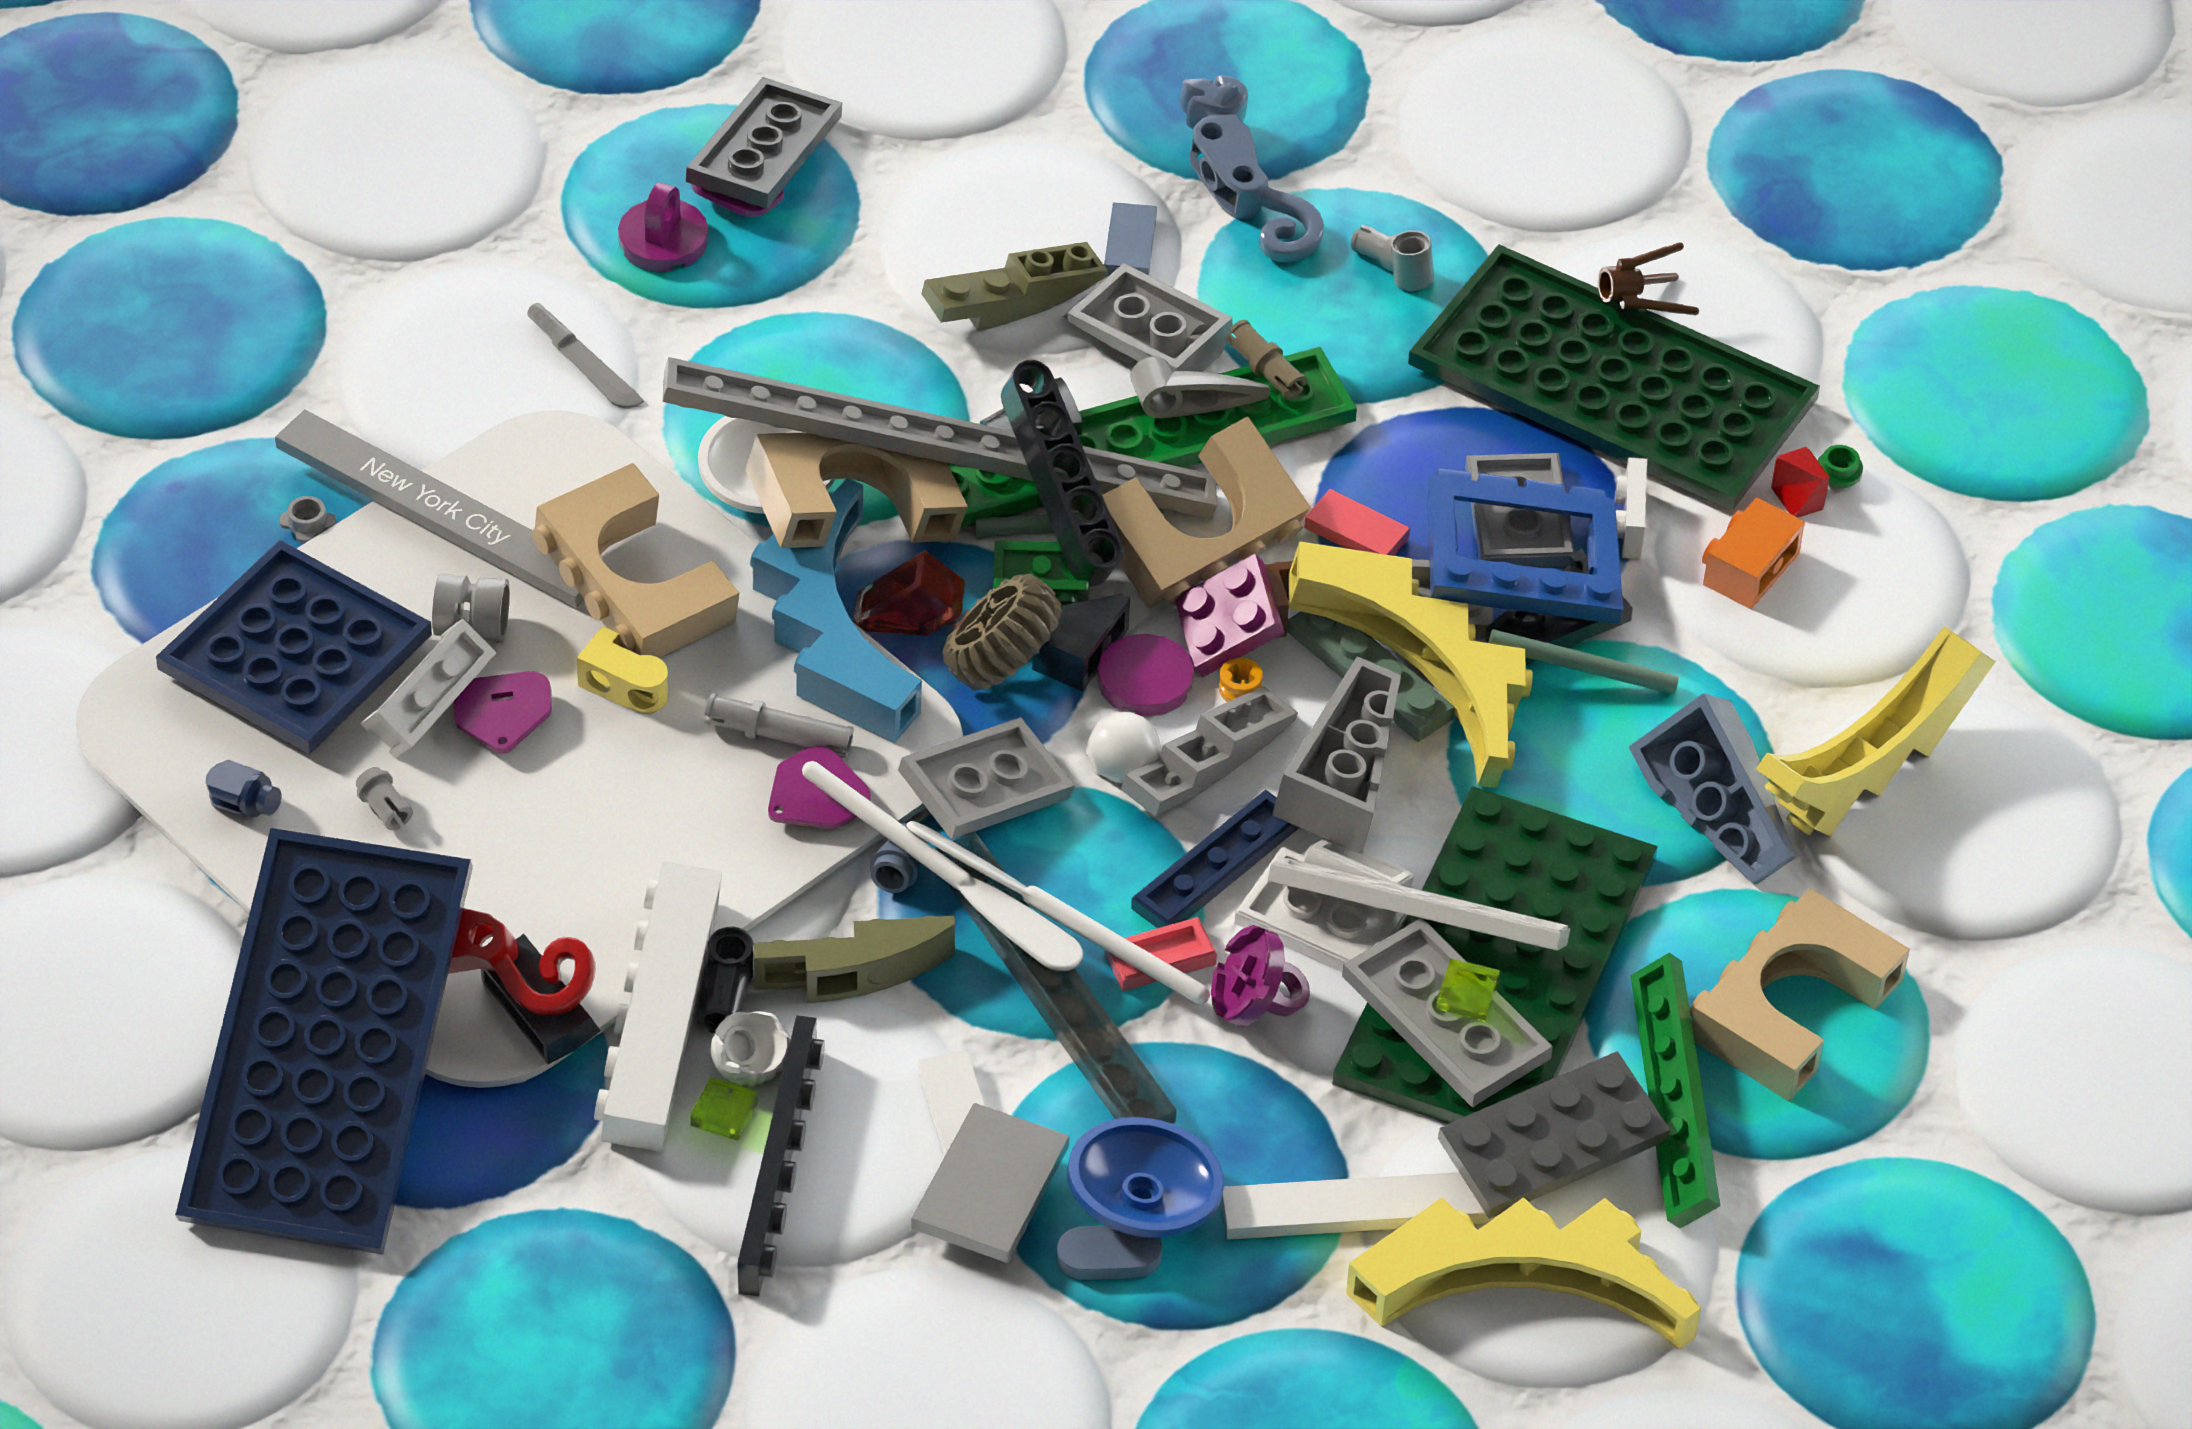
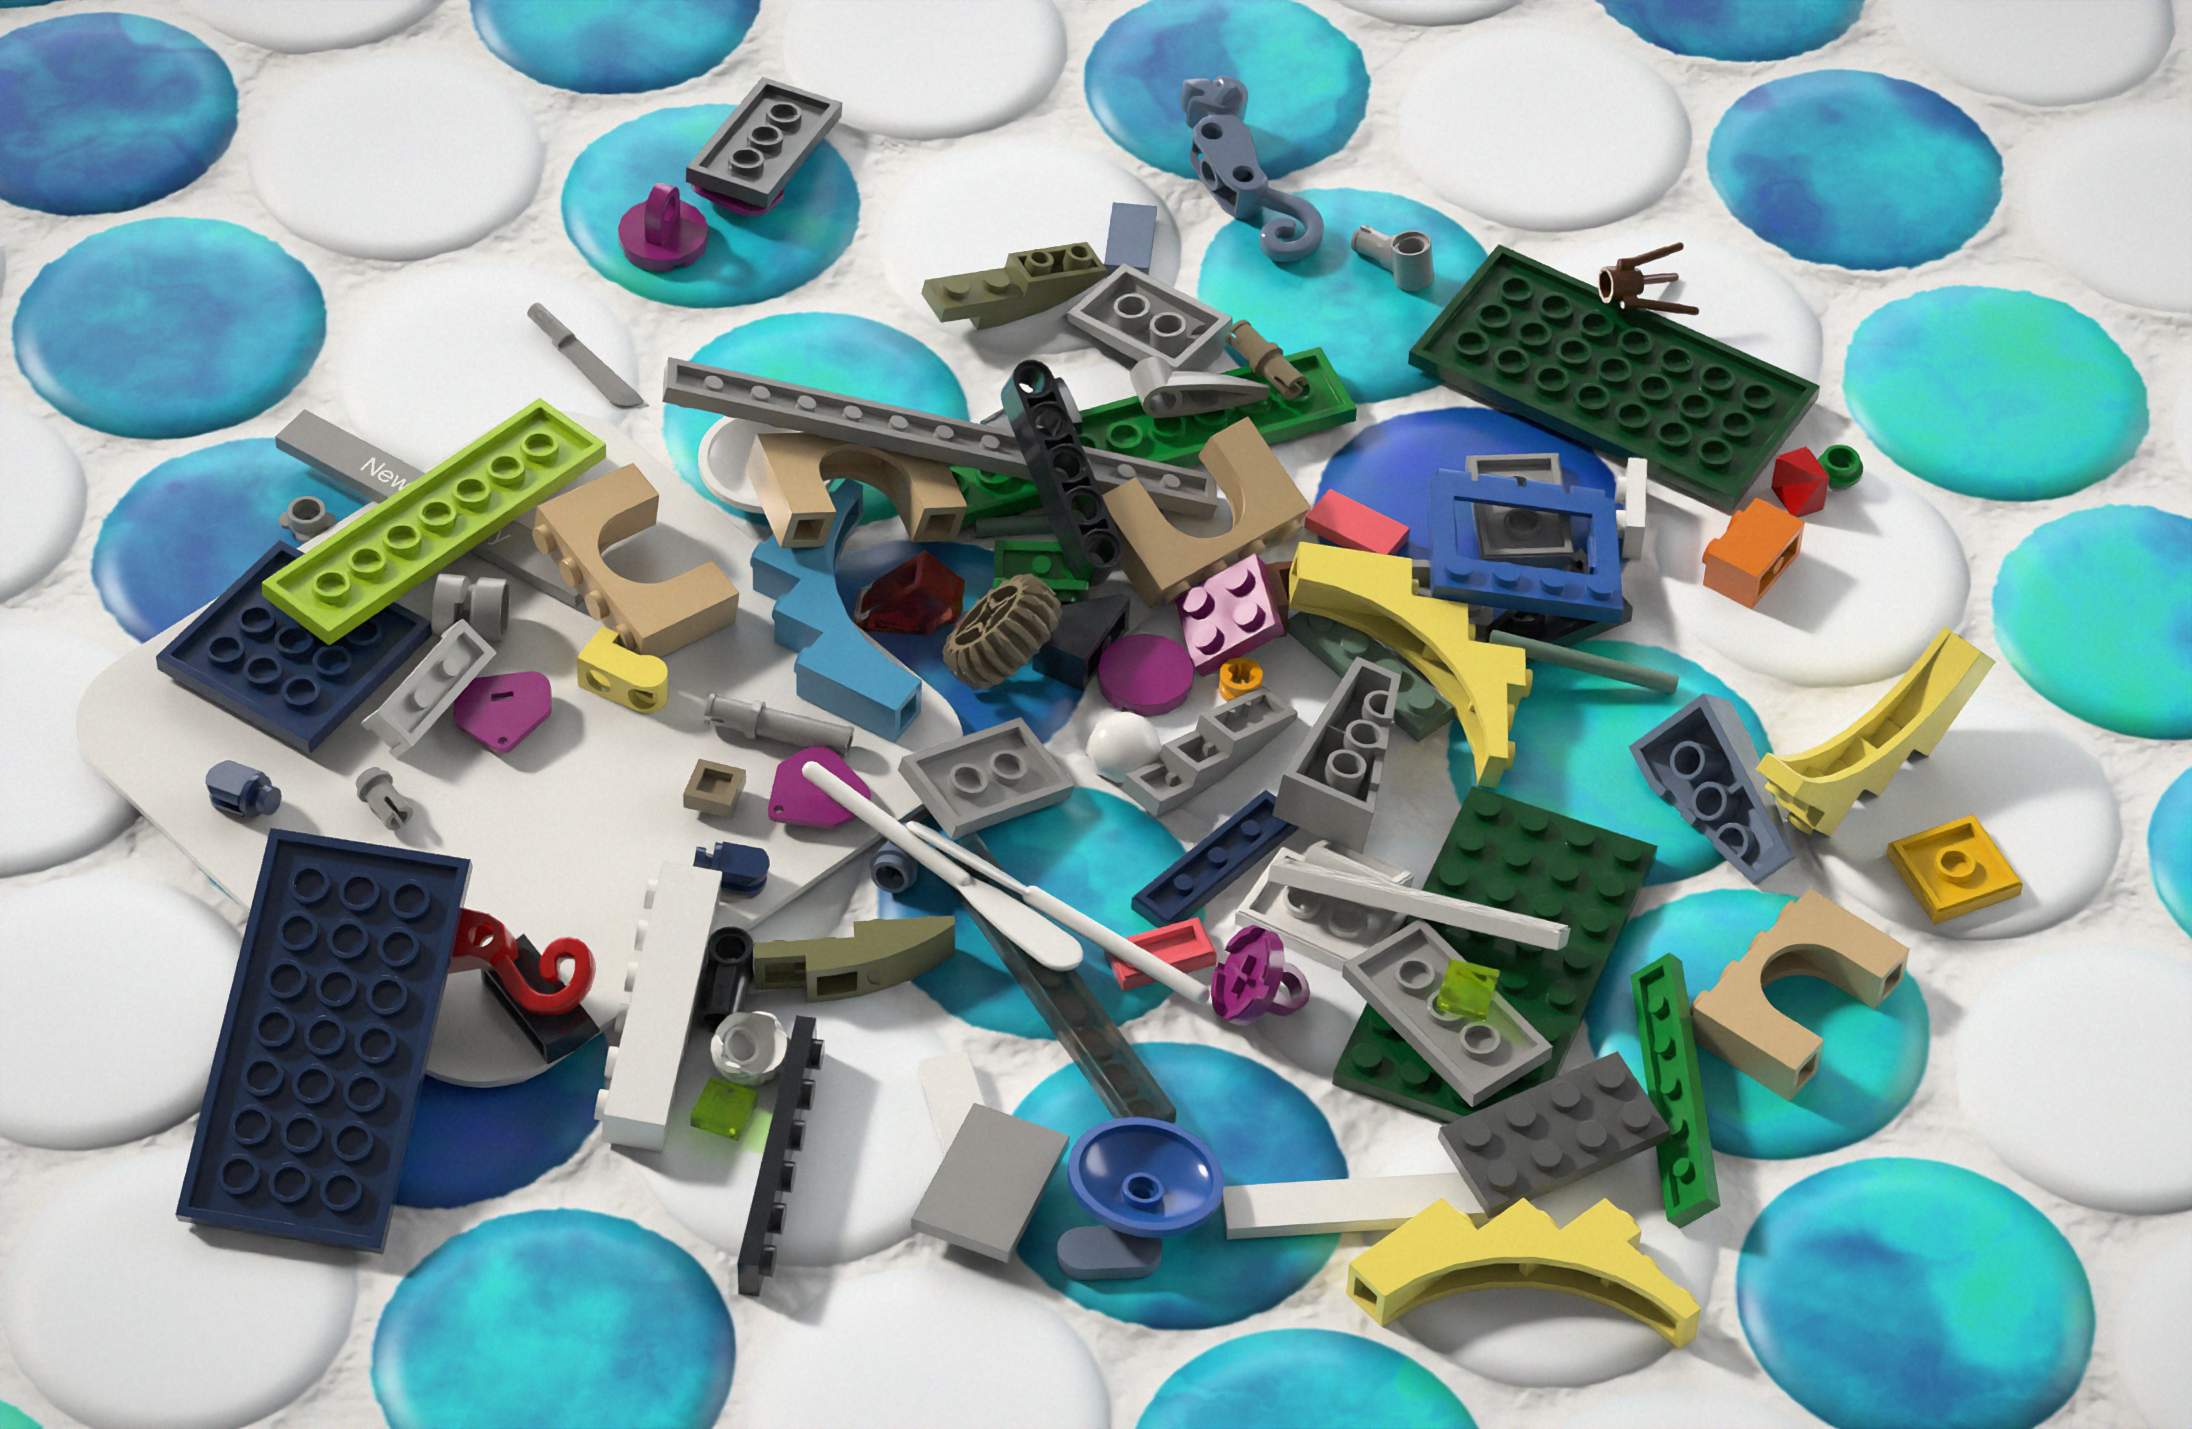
none -> lime plate [262,398,606,645]
none -> dark tan plate [683,759,746,819]
none -> dark blue arm [693,841,770,897]
none -> yellow tile [1886,814,2023,925]

